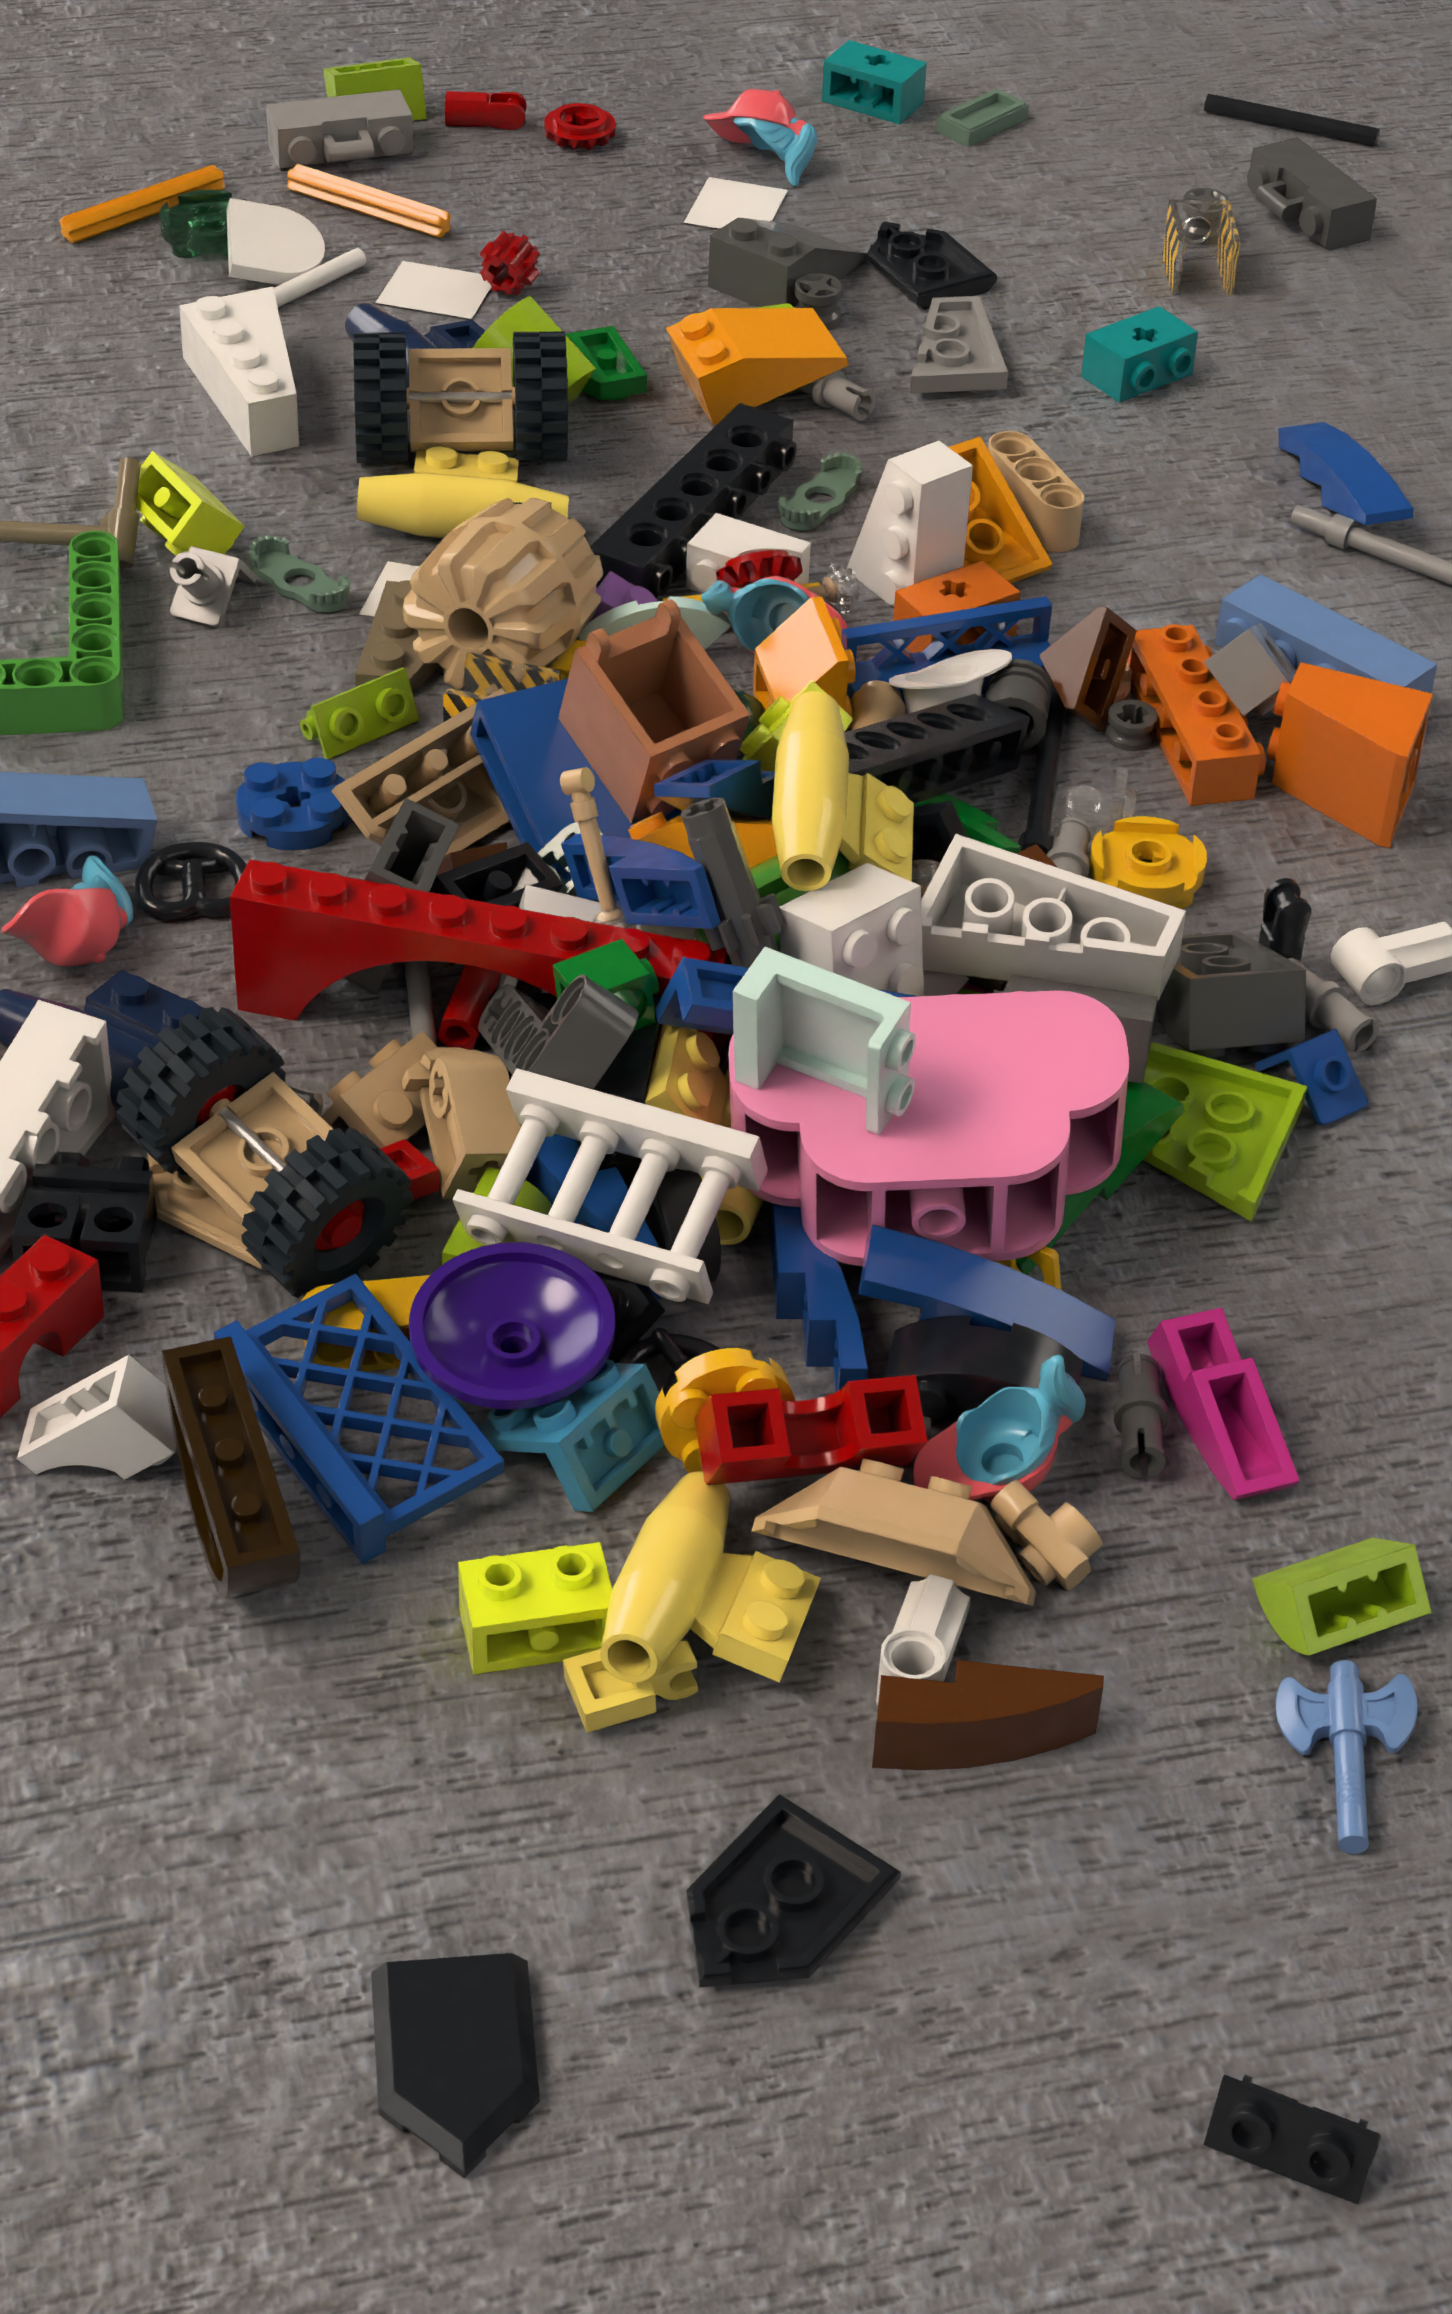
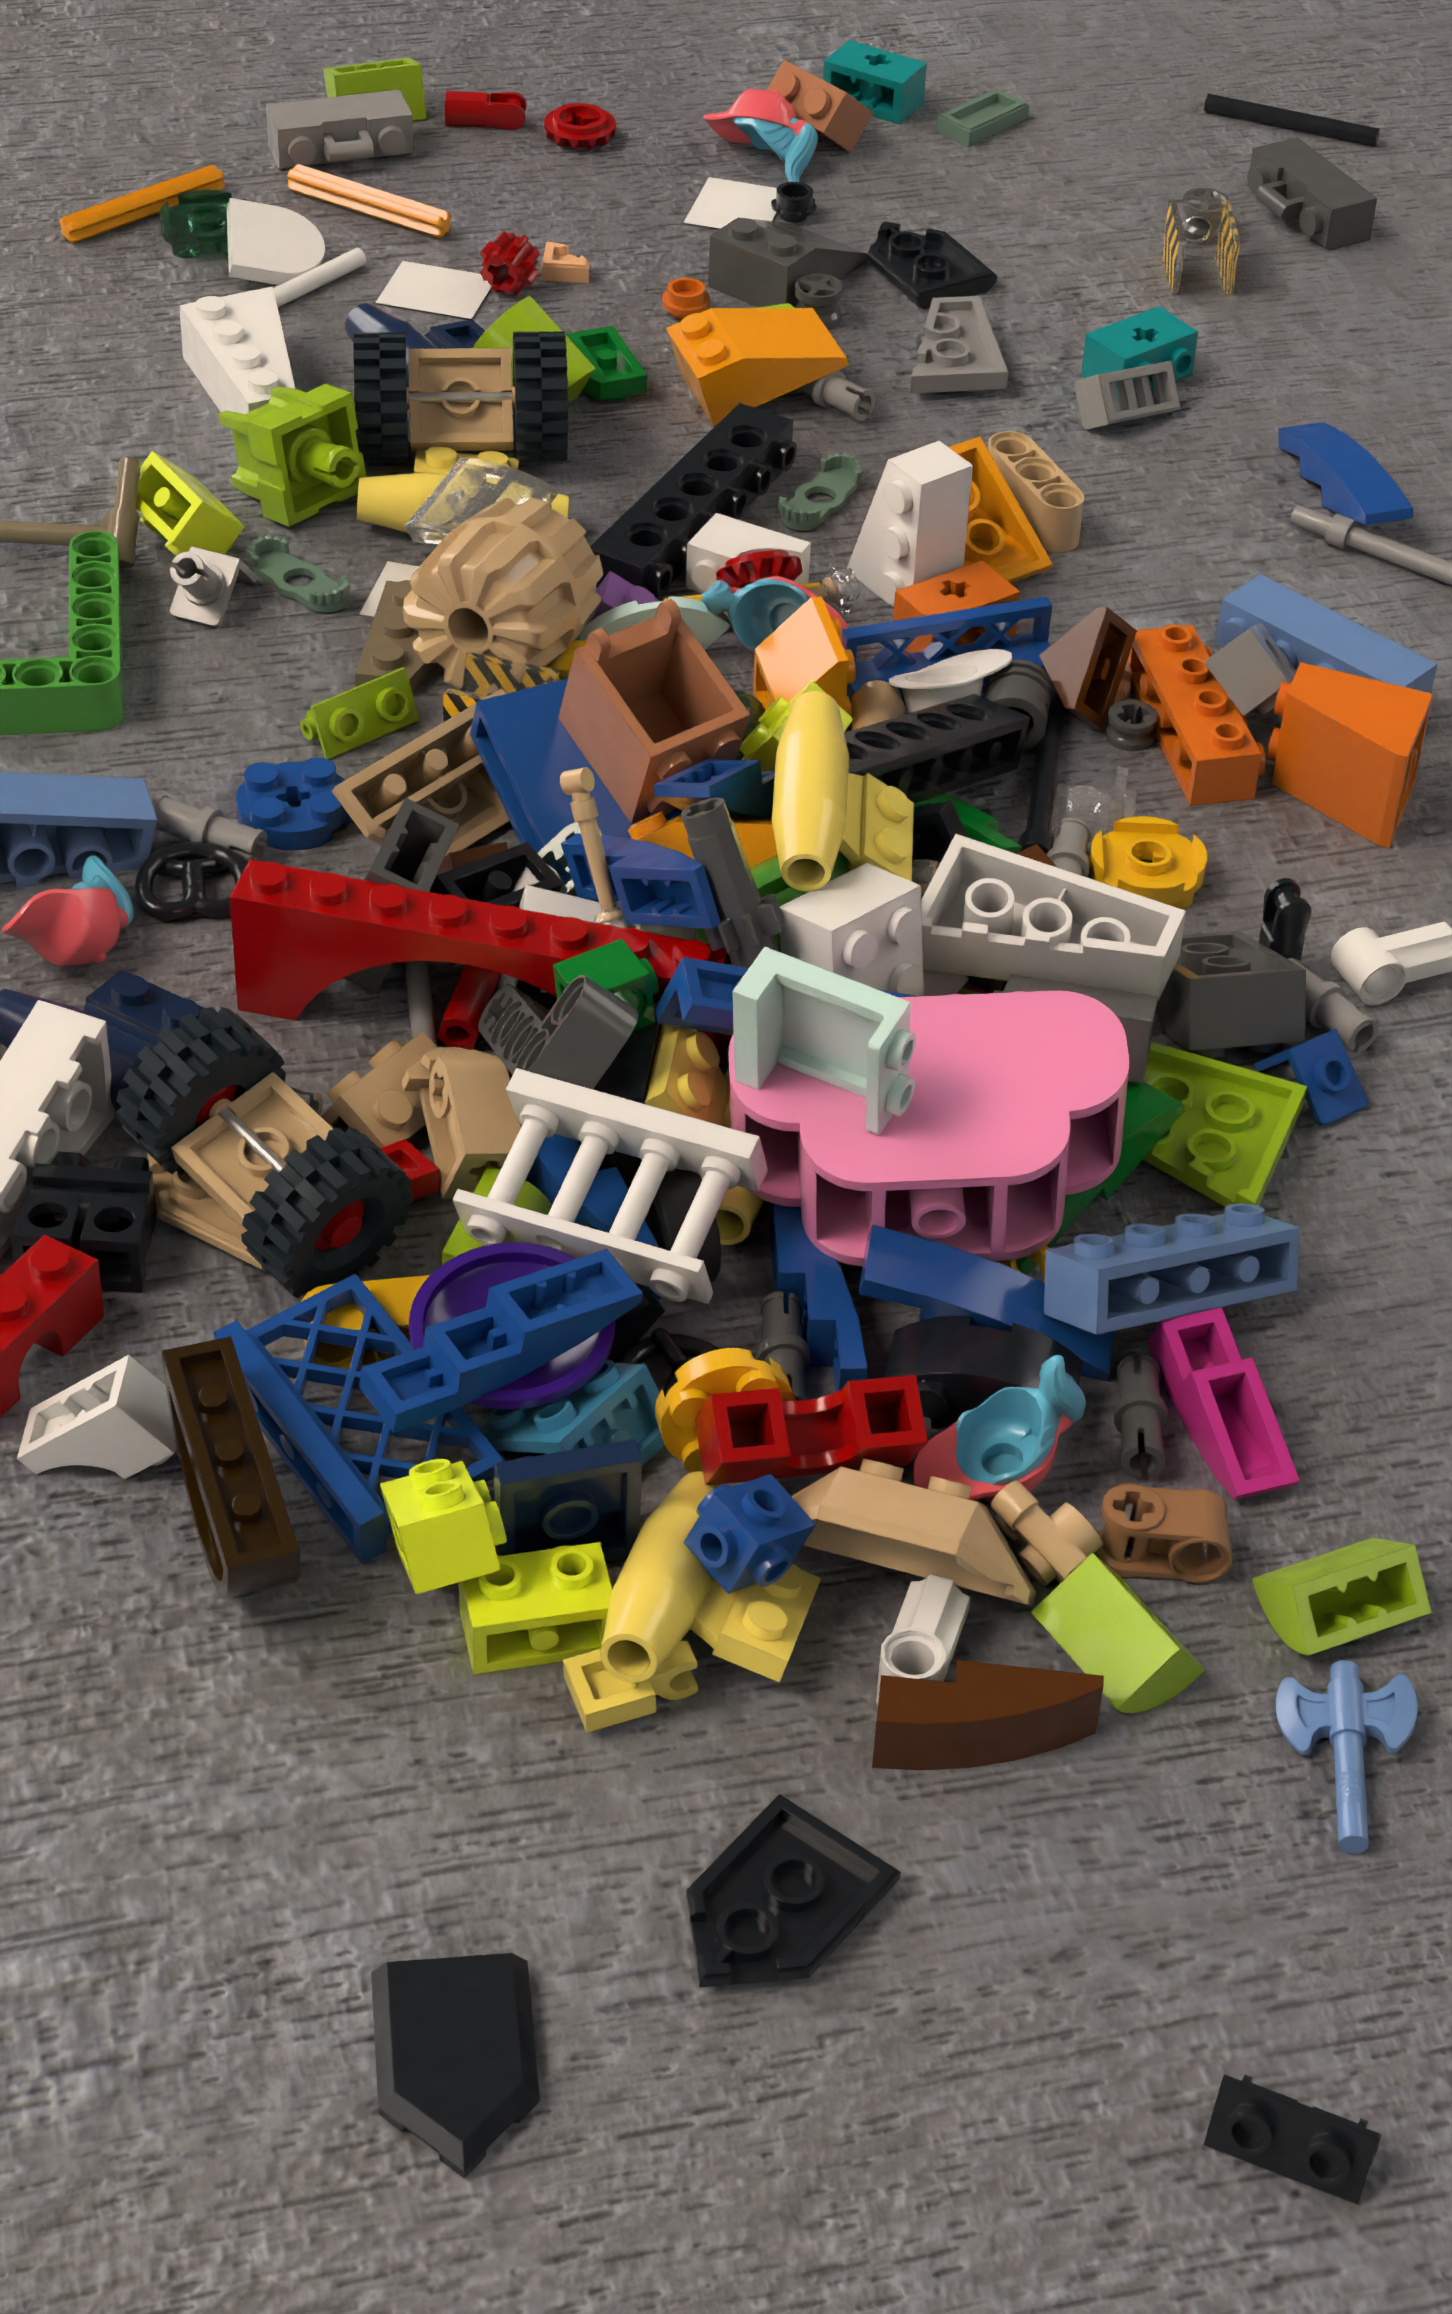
none -> light grey pin [152,793,267,864]
none -> lime piece [218,384,367,527]
none -> blue slope [359,1249,643,1433]
none -> neon yellow brick [380,1459,507,1594]
none -> clear slope [405,457,558,544]
none -> dark blue plate [489,1439,642,1562]
none -> light nougat tile [542,242,589,284]
none -> orange plate [662,277,710,320]
none -> blue brick [683,1474,816,1594]
none -> dark grey pin [757,1291,811,1401]
none -> nougat brick [767,60,873,153]
none -> black plate [771,182,817,223]
none -> lime brick [1031,1552,1205,1714]
none -> medium blue brick [1044,1204,1300,1335]
none -> light grey slope [1074,361,1181,430]
none -> medium nougat piece [1094,1483,1232,1583]

